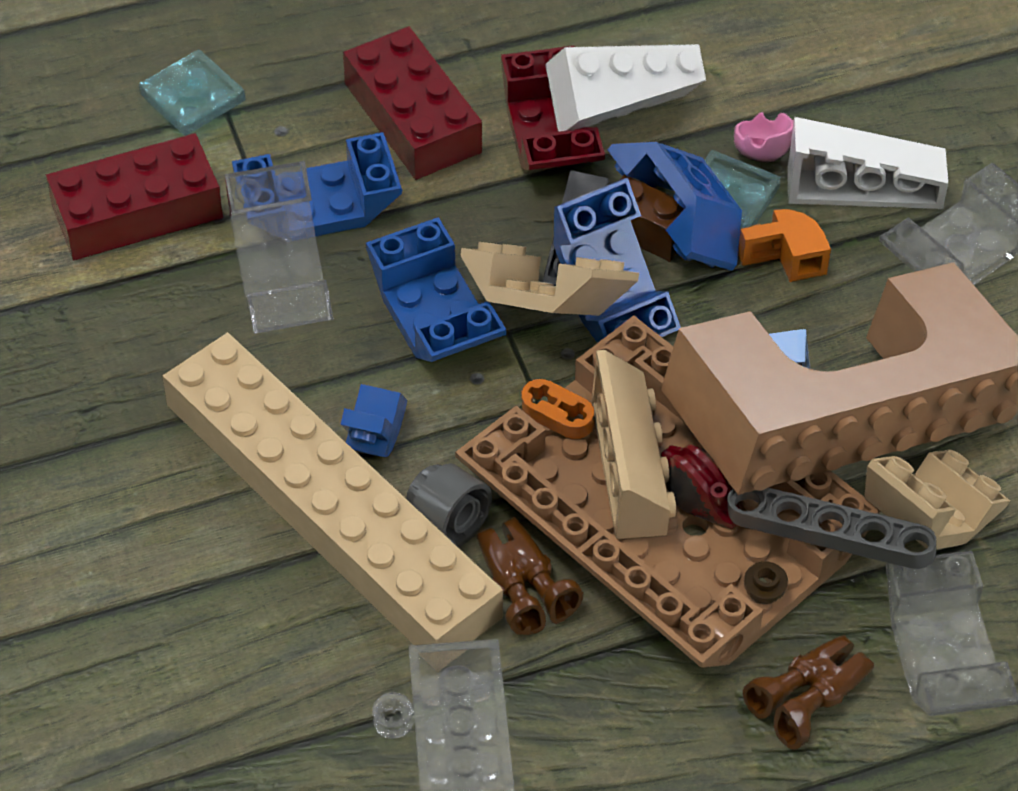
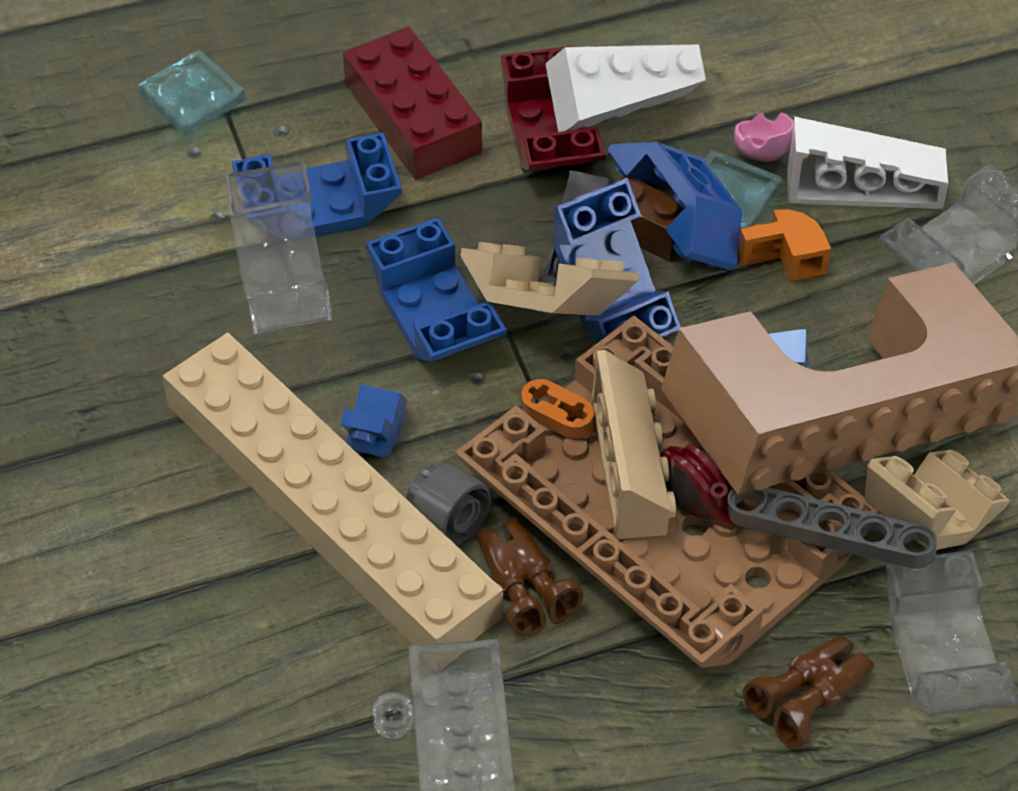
dark red brick [46,133,223,261] -> none
dark brown plate [744,561,788,604] -> none

